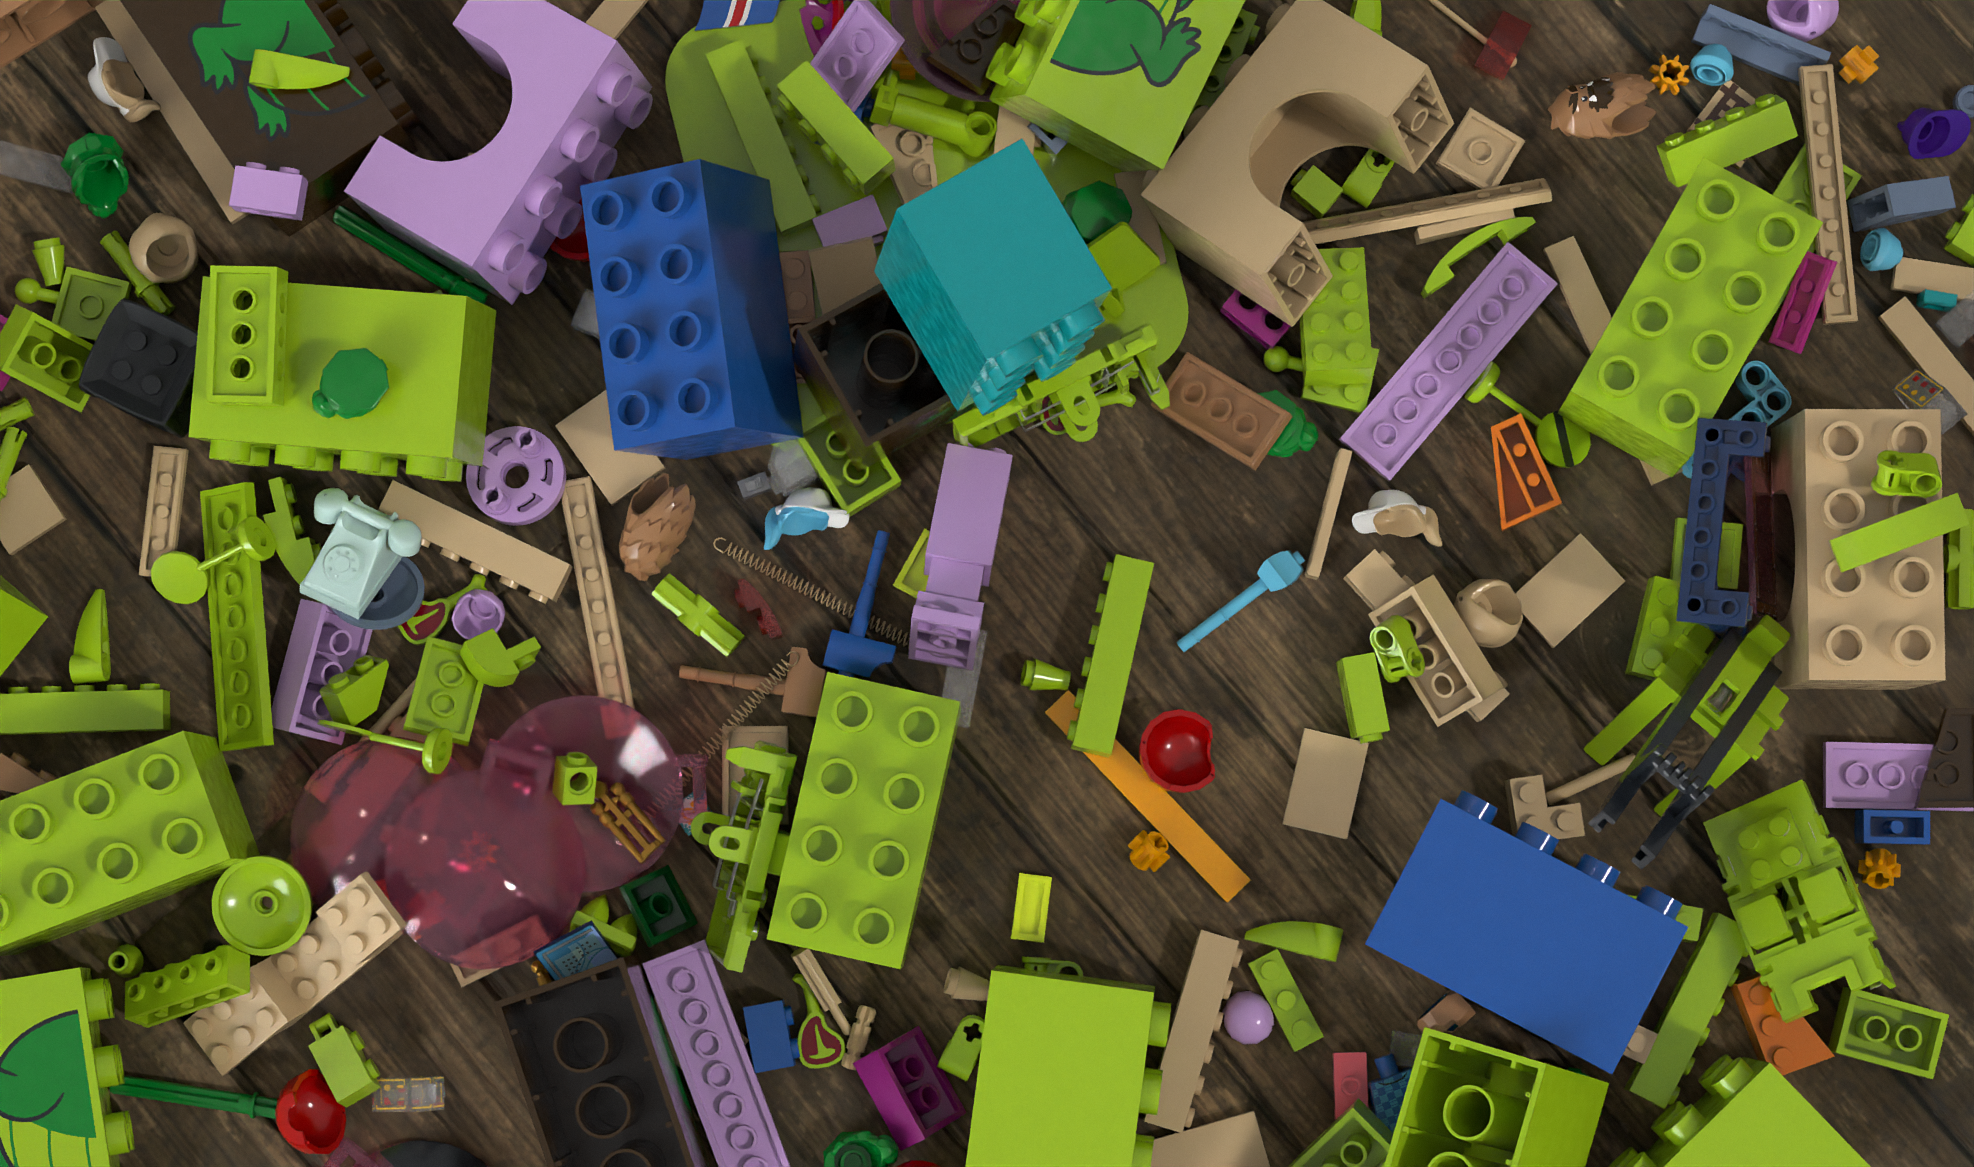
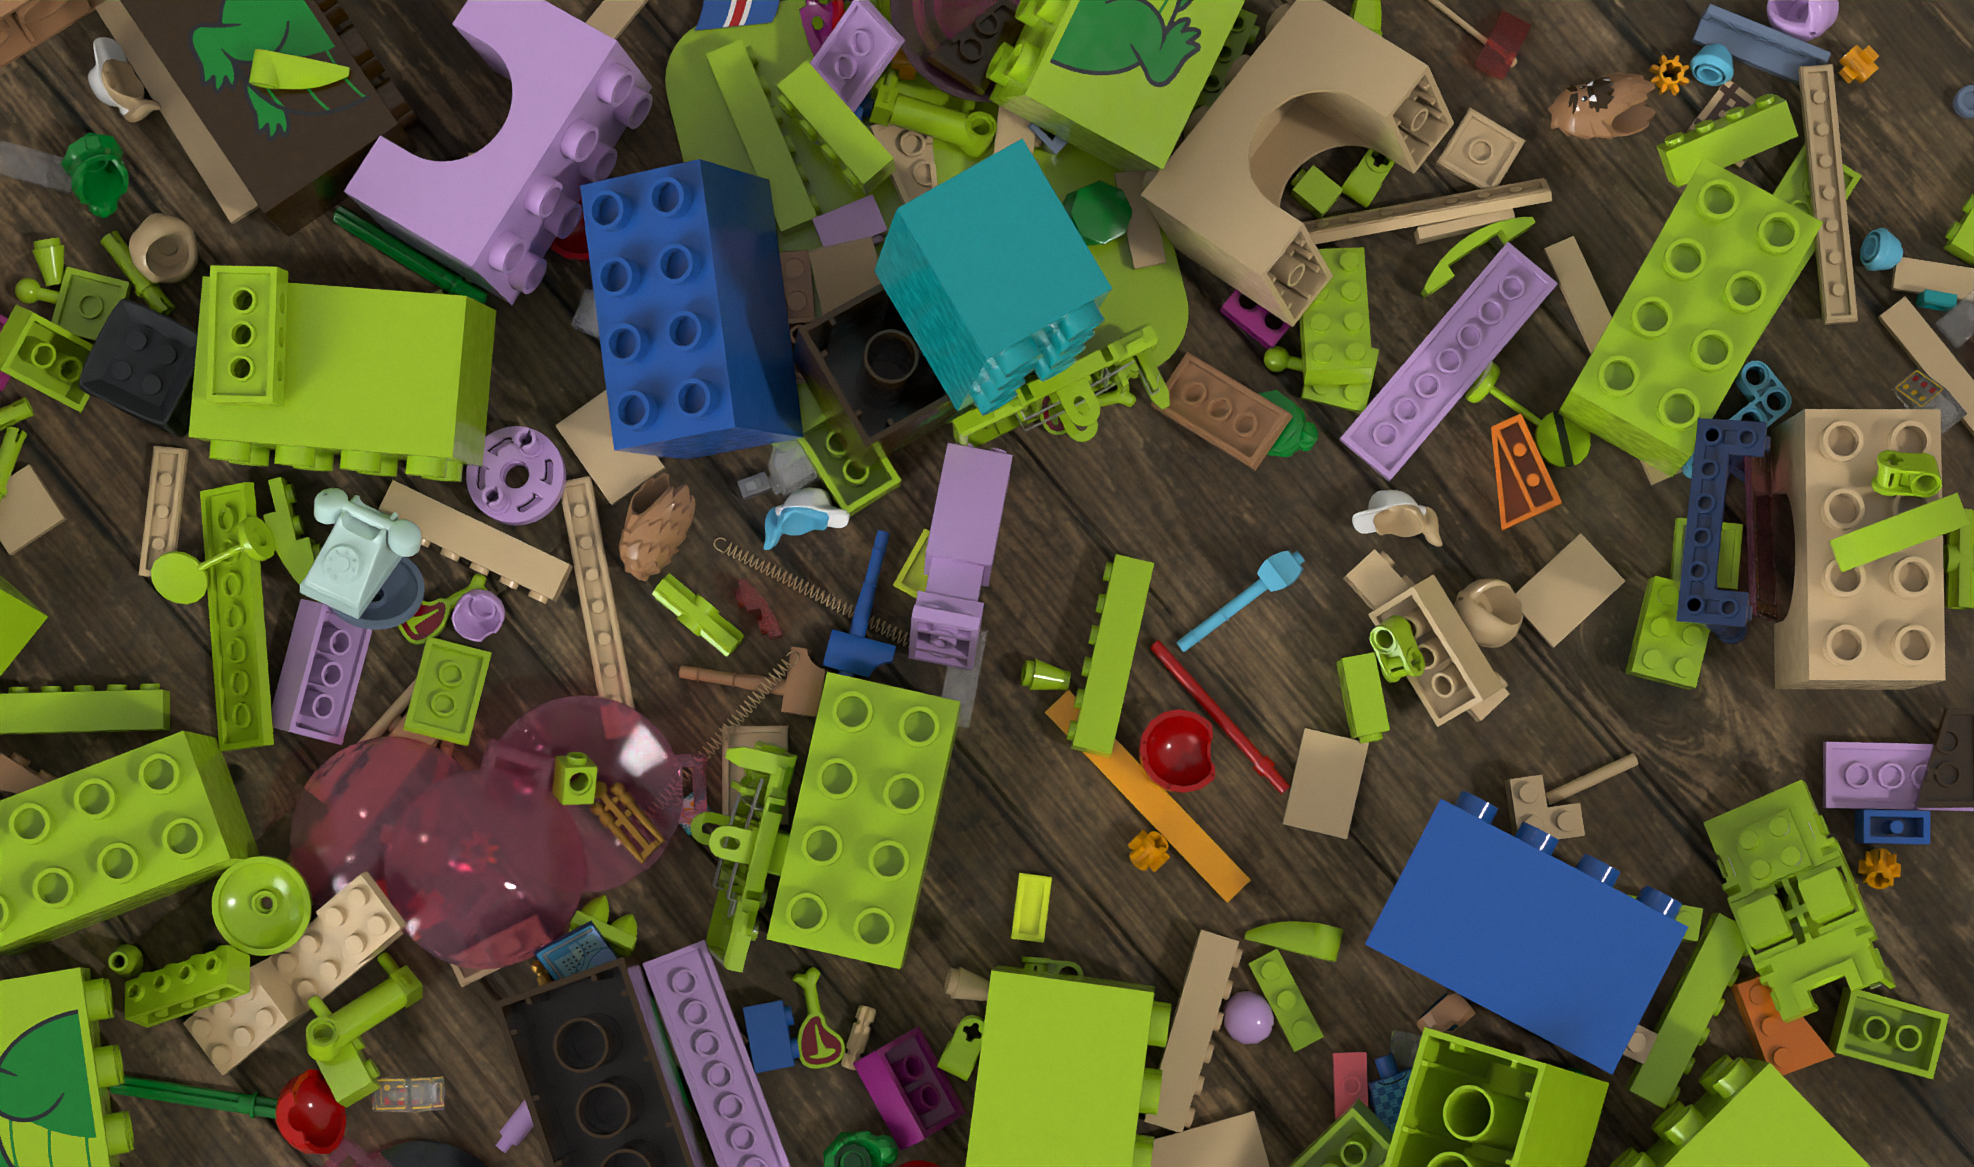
lime piece [69,589,111,684] -> none
lavender brick [229,162,308,221] -> none
green piece [312,348,389,419] -> none
lime piece [317,720,452,774] -> none
lime slope [319,655,389,726] -> none
lime brick [459,628,541,687] -> none
dark green slope [619,865,698,947] -> none
tan axle [791,947,852,1035] -> none
lime bracket [1087,222,1160,318] -> none
tan tile [1304,448,1352,580] -> none
piece [1584,615,1791,869] -> none
dark pink tile [1769,251,1837,354] -> none
sand blue slope [1847,176,1956,232] -> none
dark purple piece [1897,108,1971,159] -> none
none -> lime piece [306,952,423,1062]
none -> lavender cylinder [496,1099,534,1153]
none -> red bar [1149,640,1291,795]

